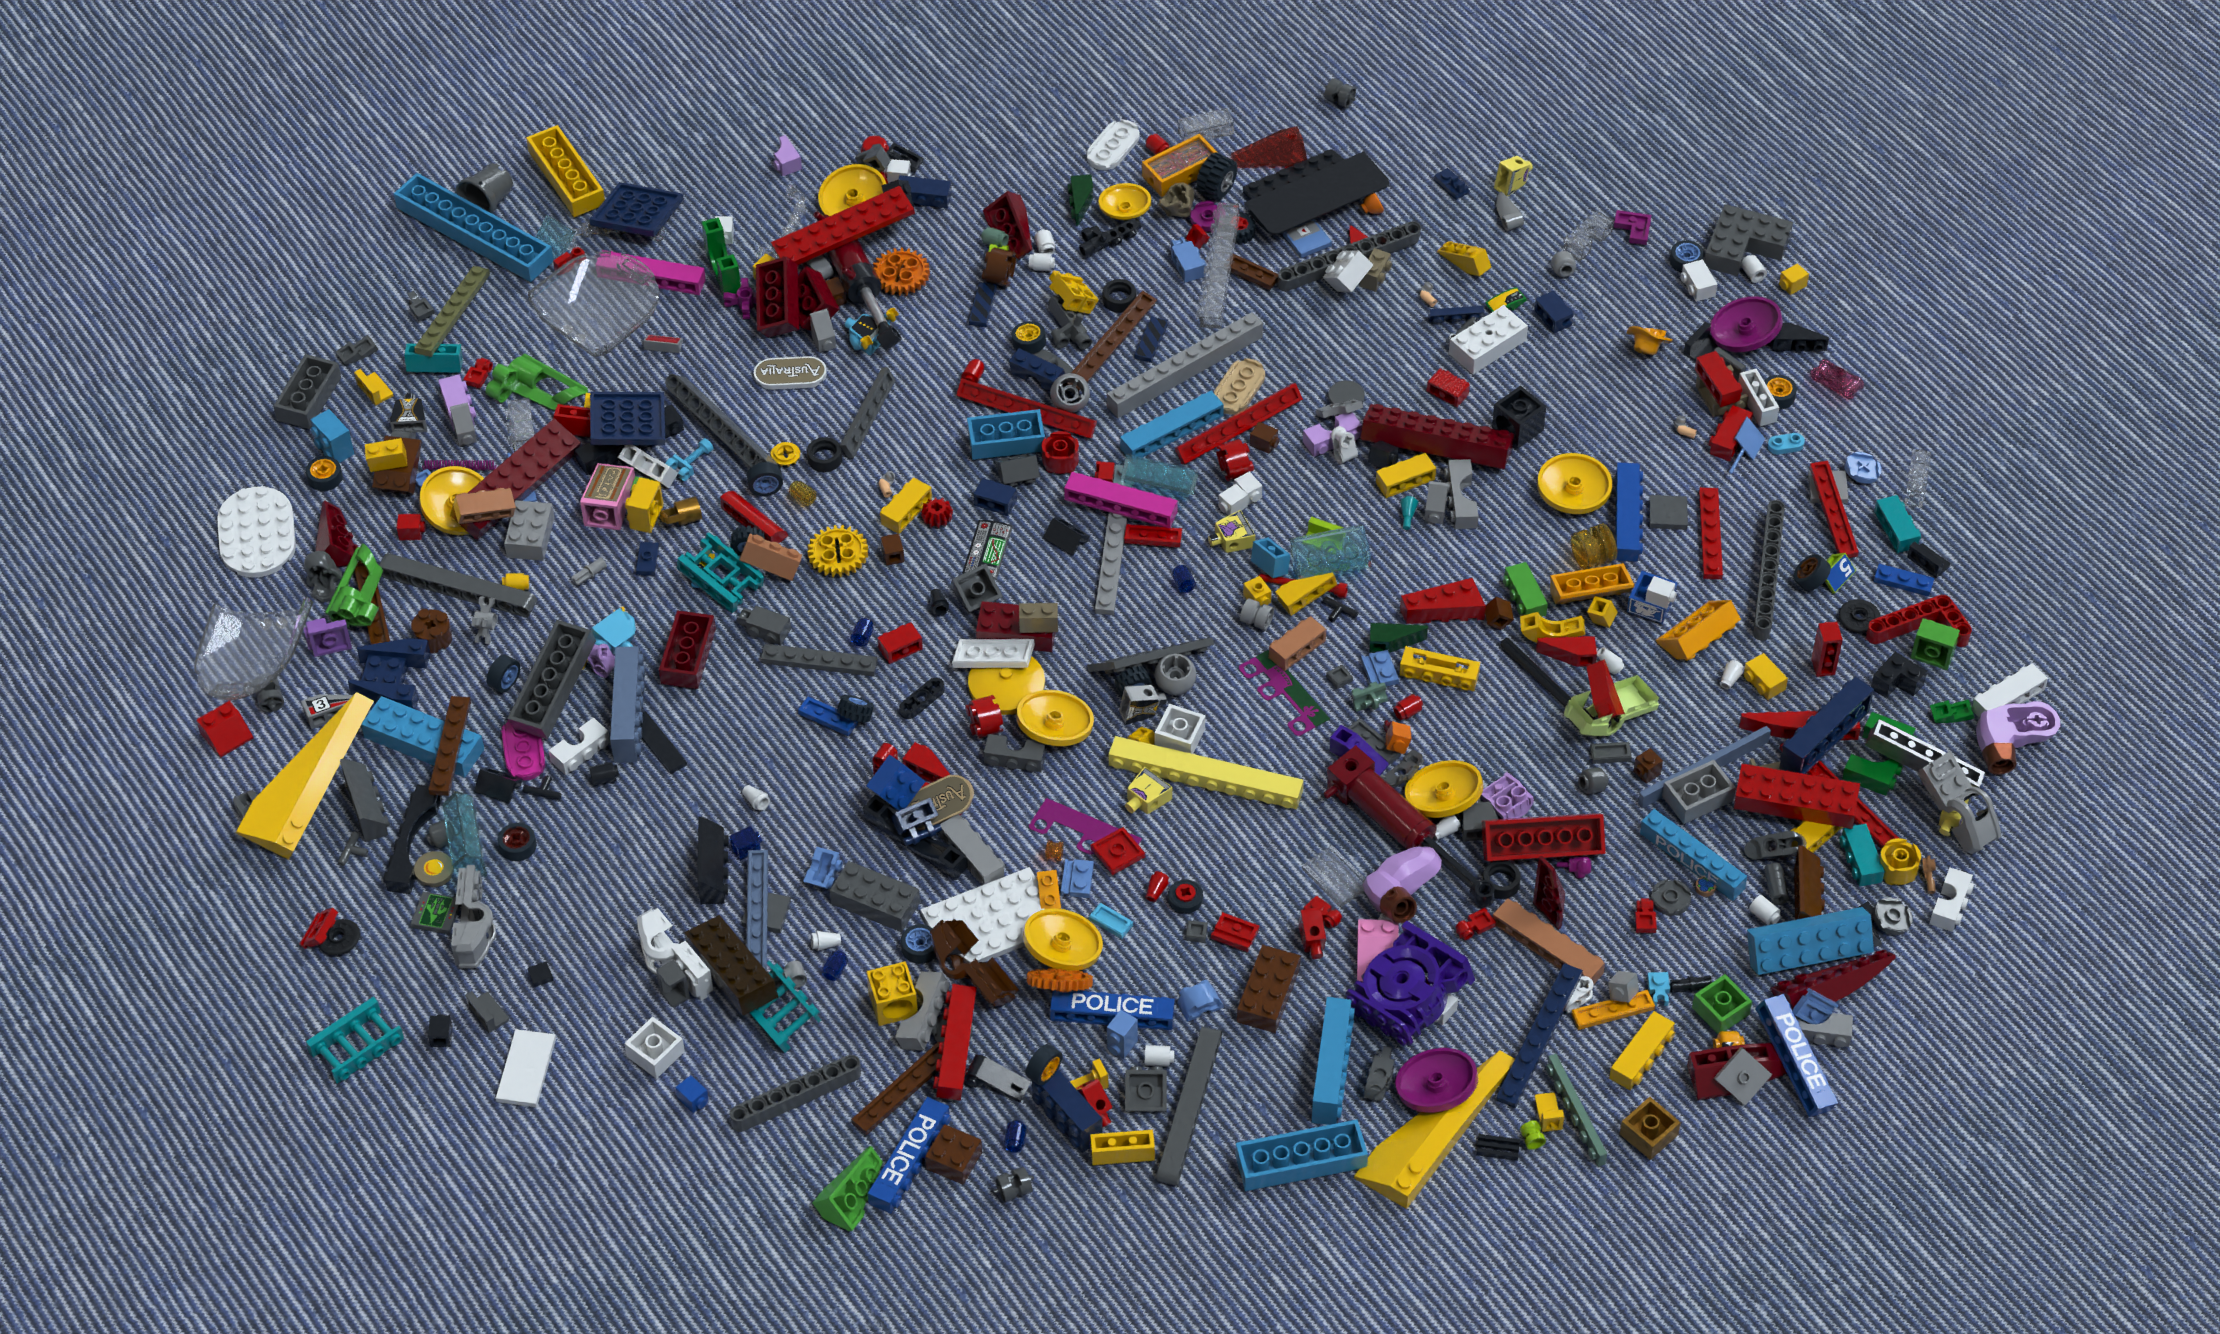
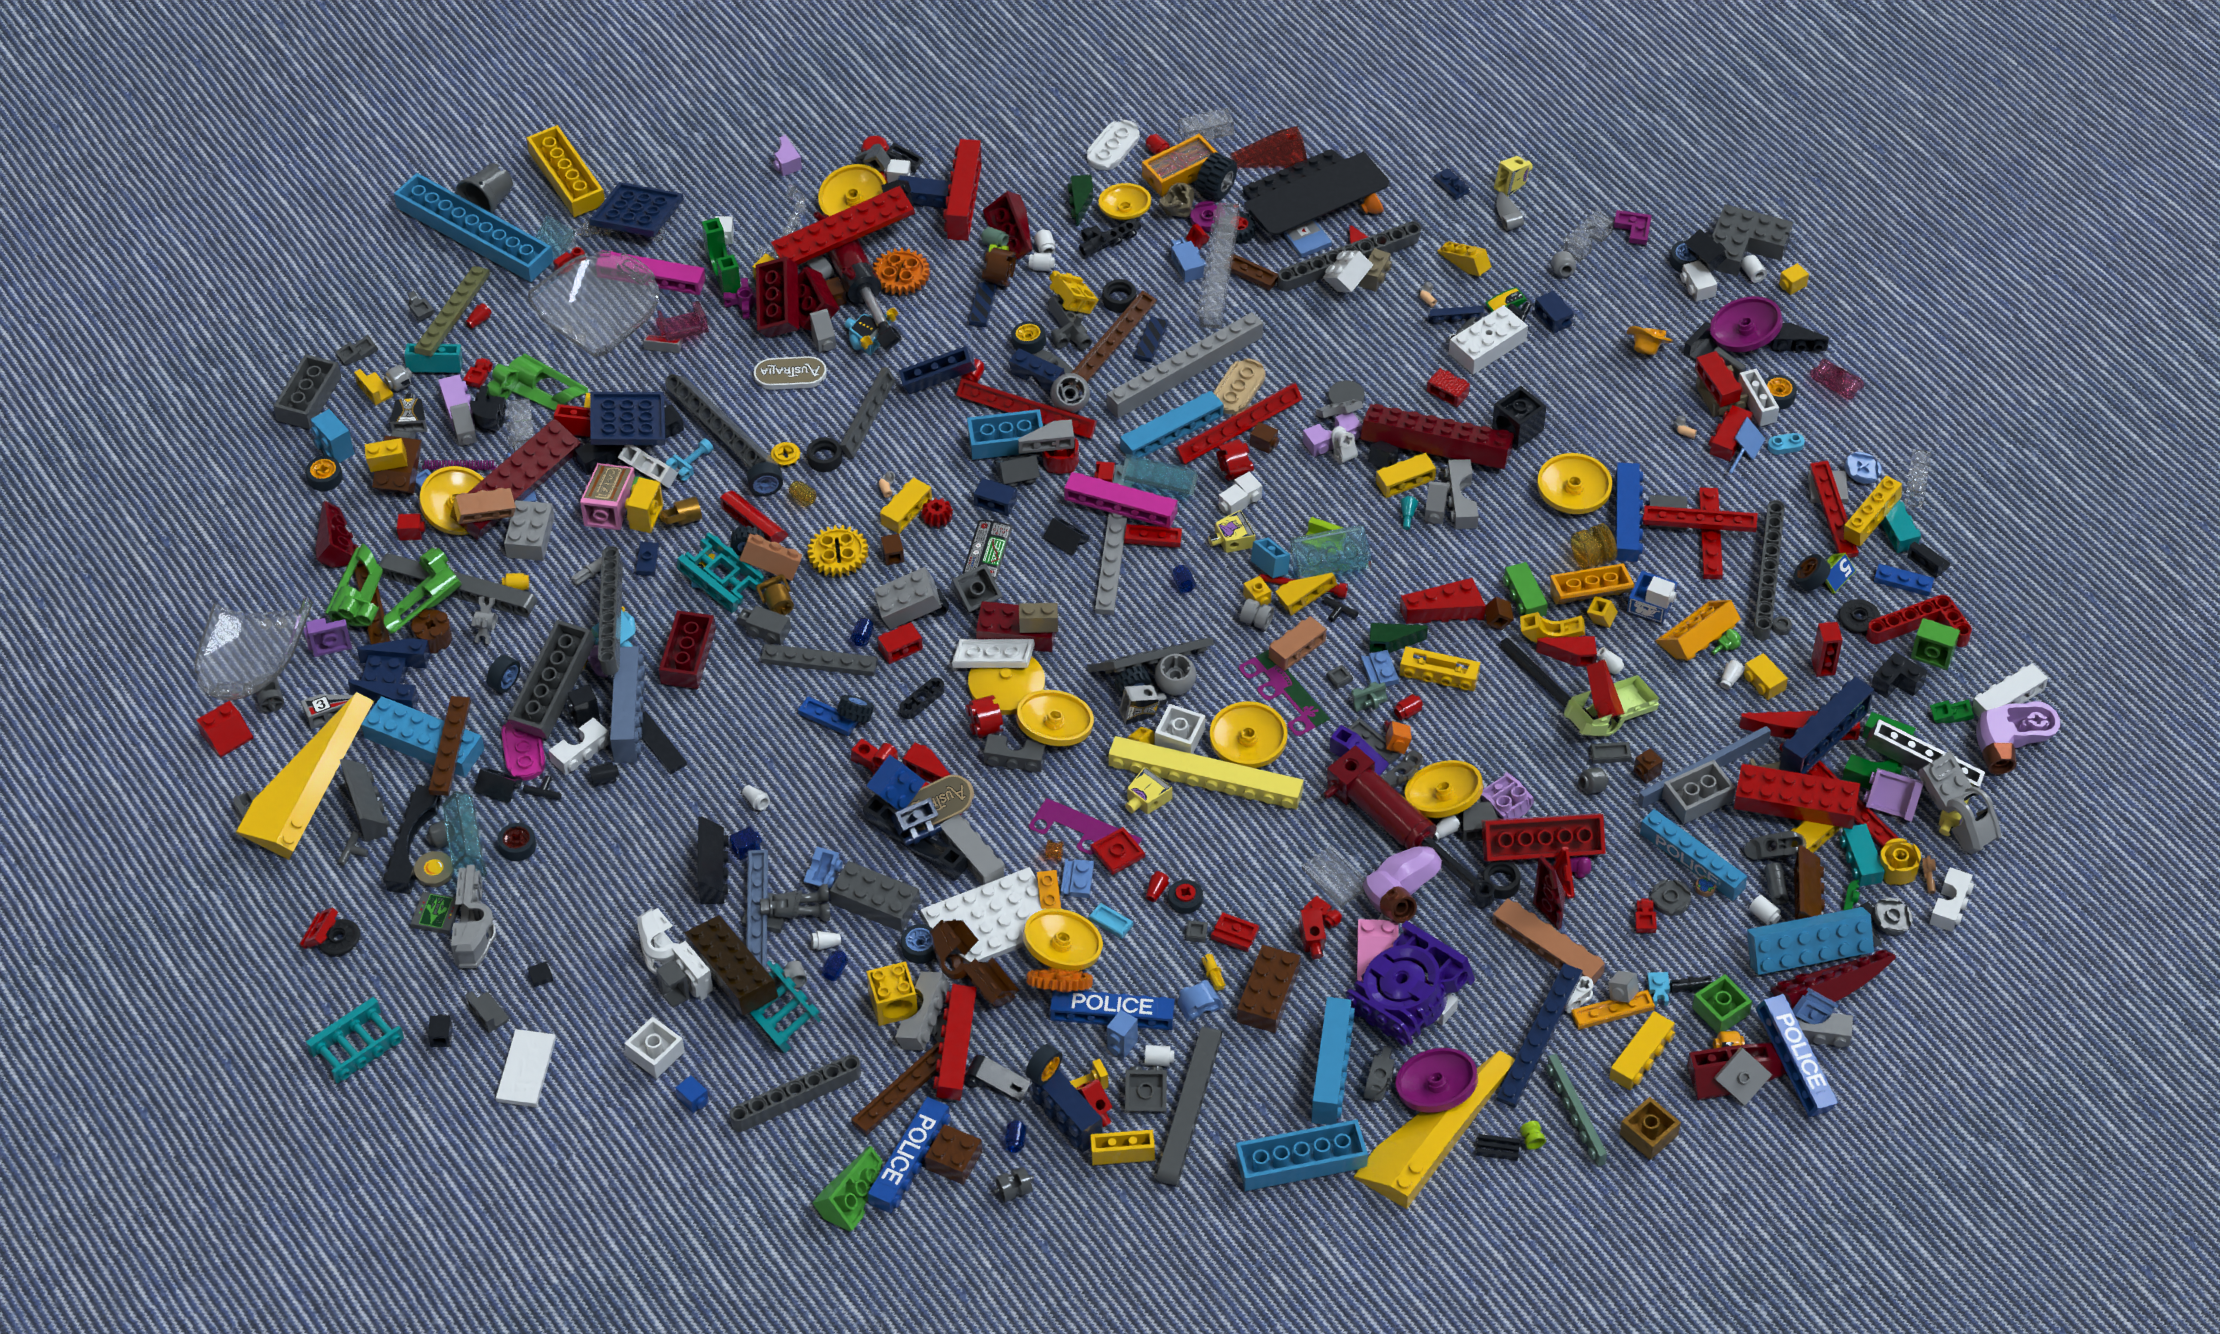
white plate [218,486,296,577] -> none
dark grey head [304,551,342,602] -> none
dark grey wheel [1324,78,1356,108] -> none
red plate [1455,908,1496,940] -> none
yellow bracket [1535,1092,1564,1132] -> none
none -> light grey head [384,365,413,391]
none -> bright green panel [384,547,462,634]
none -> red cone [465,303,492,329]
none -> black brick [470,385,507,431]
none -> black brick [566,684,600,729]
none -> dark grey beam [598,546,623,675]
none -> clear pink panel [655,301,709,342]
none -> pearl gold piece [756,574,794,616]
none -> dark grey piece [760,884,830,921]
none -> red leg [851,738,878,772]
none -> light grey brick [874,567,942,630]
none -> dark blue brick [899,346,977,394]
none -> red brick [944,139,982,241]
none -> light grey slope [1018,419,1074,454]
none -> yellow axle [1201,954,1225,991]
none -> yellow dish [1210,701,1288,768]
none -> black piece [1507,302,1532,322]
none -> red tile [1552,847,1575,899]
none -> red plate [1643,506,1758,532]
none -> black brick [1685,229,1727,272]
none -> bright green piece [1711,629,1741,655]
none -> dark grey tile [1772,616,1792,635]
none -> green piece [1843,880,1860,911]
none -> yellow brick [1844,475,1902,547]
none -> lavender panel [1863,768,1923,822]

